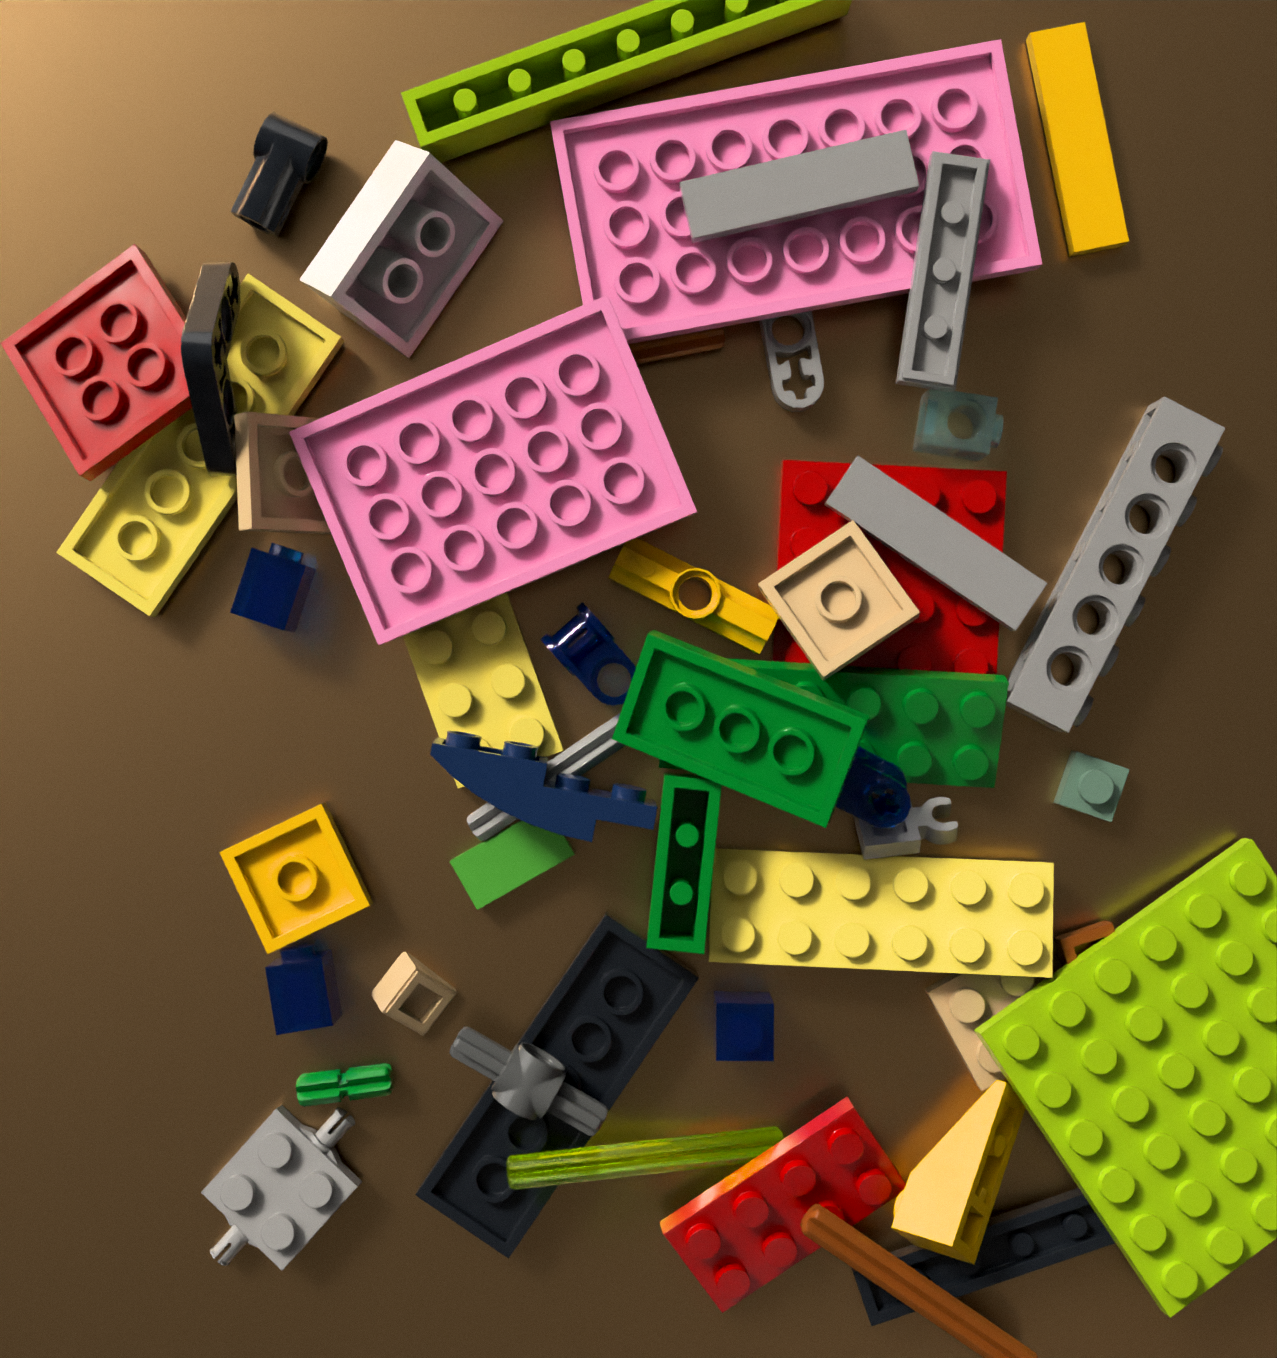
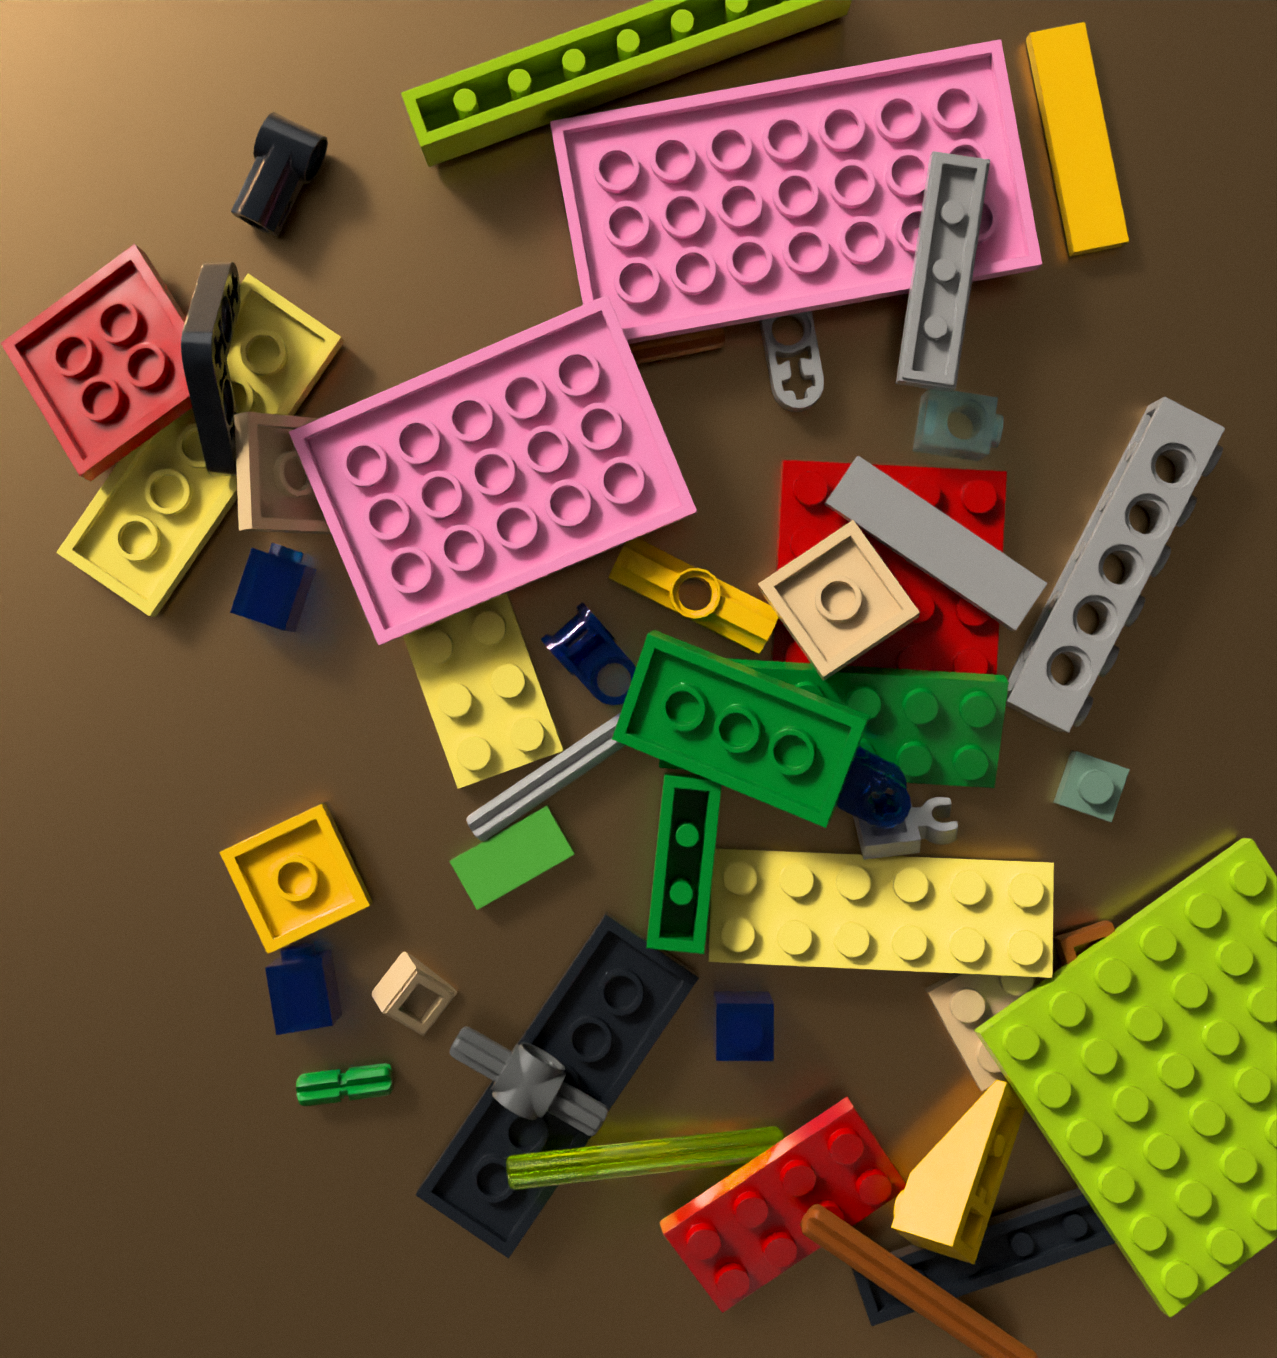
light grey plate [201,1105,362,1270] -> none
white slope [300,140,503,358] -> none
dark blue slope [430,731,658,842] -> none
light grey tile [679,129,919,244] -> none

